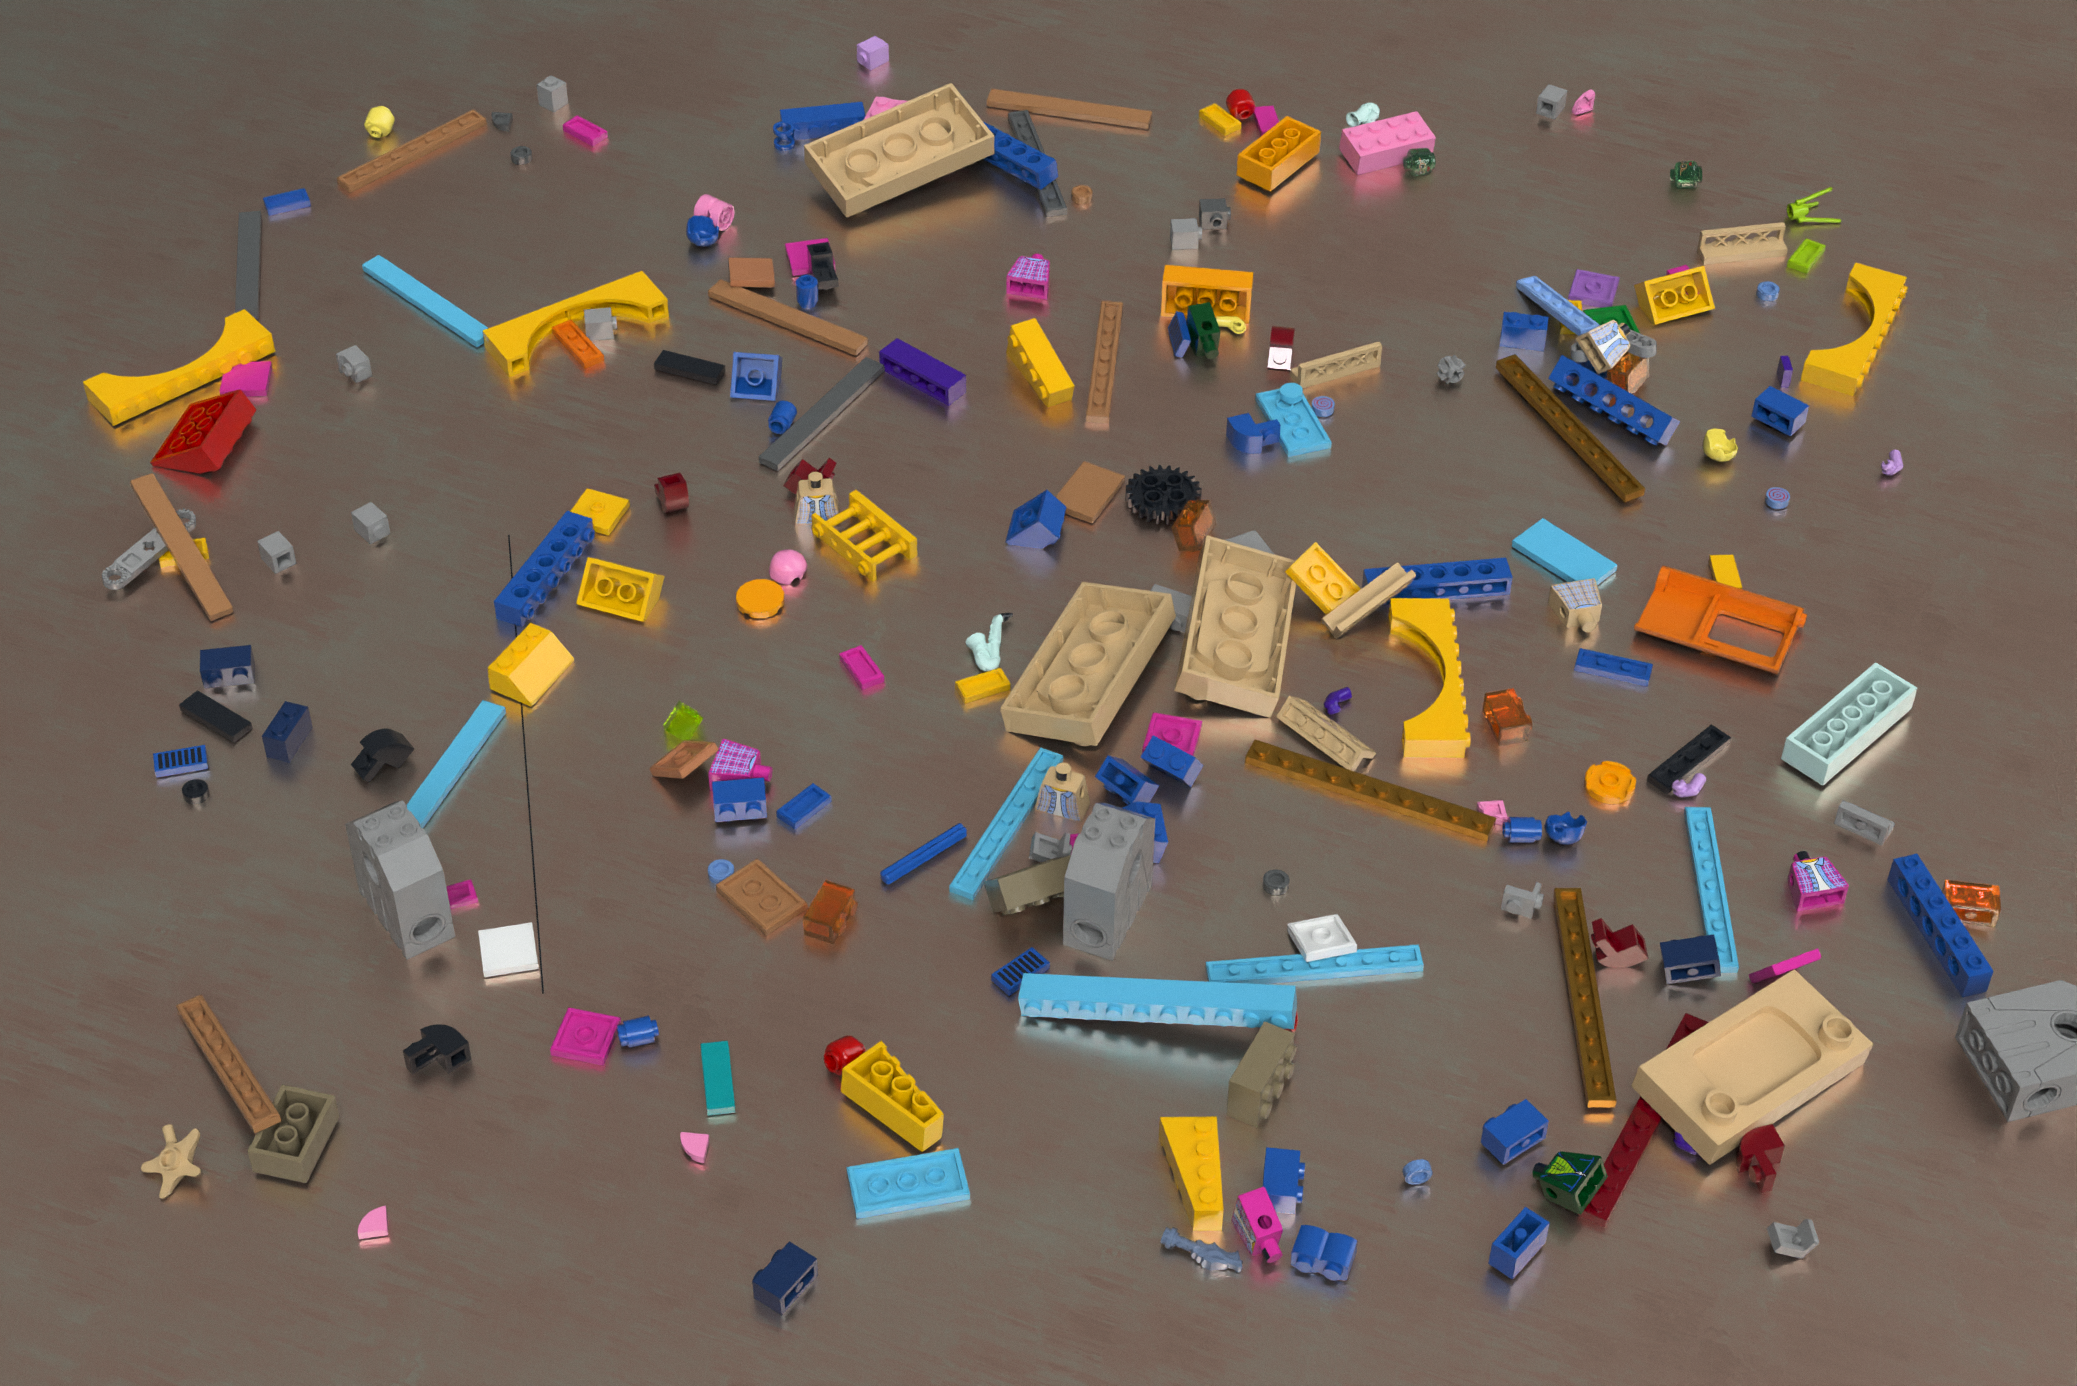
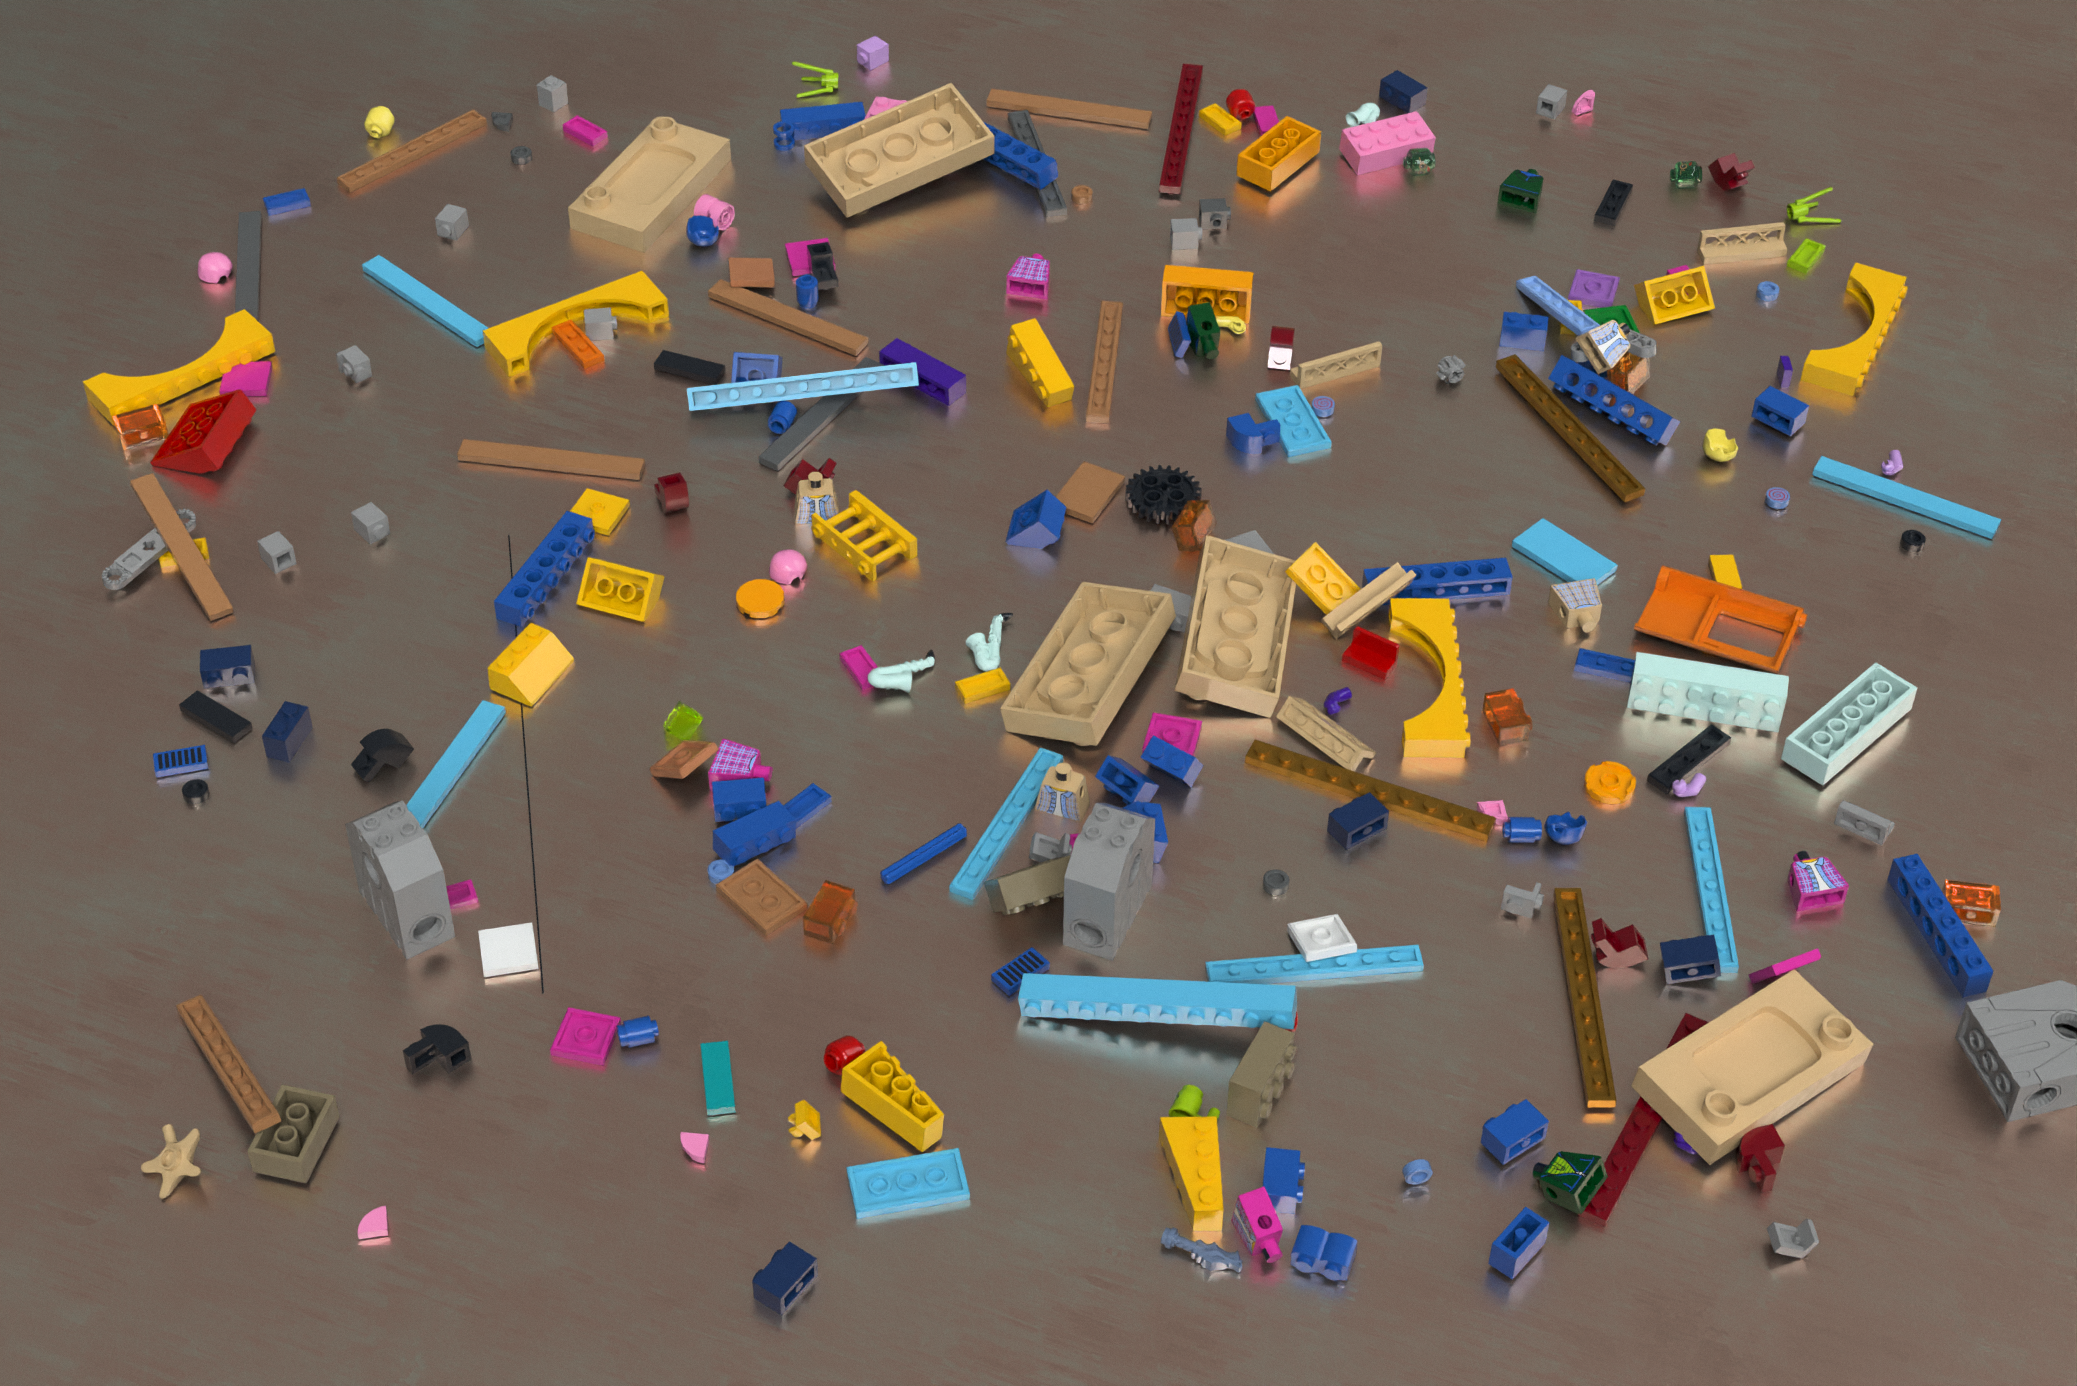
medium azure tile [1280,383,1303,404] -> none
none -> clear orange brick [112,404,168,450]
none -> bright pink hair [197,252,233,283]
none -> light grey brick [435,204,469,241]
none -> medium nougat tile [457,439,645,480]
none -> tan piece [568,116,731,253]
none -> medium azure brick [687,362,919,411]
none -> blue brick [713,801,796,866]
none -> yellow tile [788,1100,821,1140]
none -> lime plant [792,61,838,98]
none -> light aqua piece [868,650,935,693]
none -> dark red plate [1159,64,1203,194]
none -> lime piece [1168,1085,1220,1120]
none -> dark blue brick [1327,792,1389,850]
none -> red panel [1342,626,1399,680]
none -> dark blue brick [1379,70,1428,113]
none -> dark green torso [1498,169,1544,214]
none -> black tile [1594,180,1633,226]
none -> light aqua brick [1627,652,1789,732]
none -> dark red brick [1708,153,1755,191]
none -> medium azure tile [1812,456,2001,539]
none -> black tile [1900,530,1926,552]

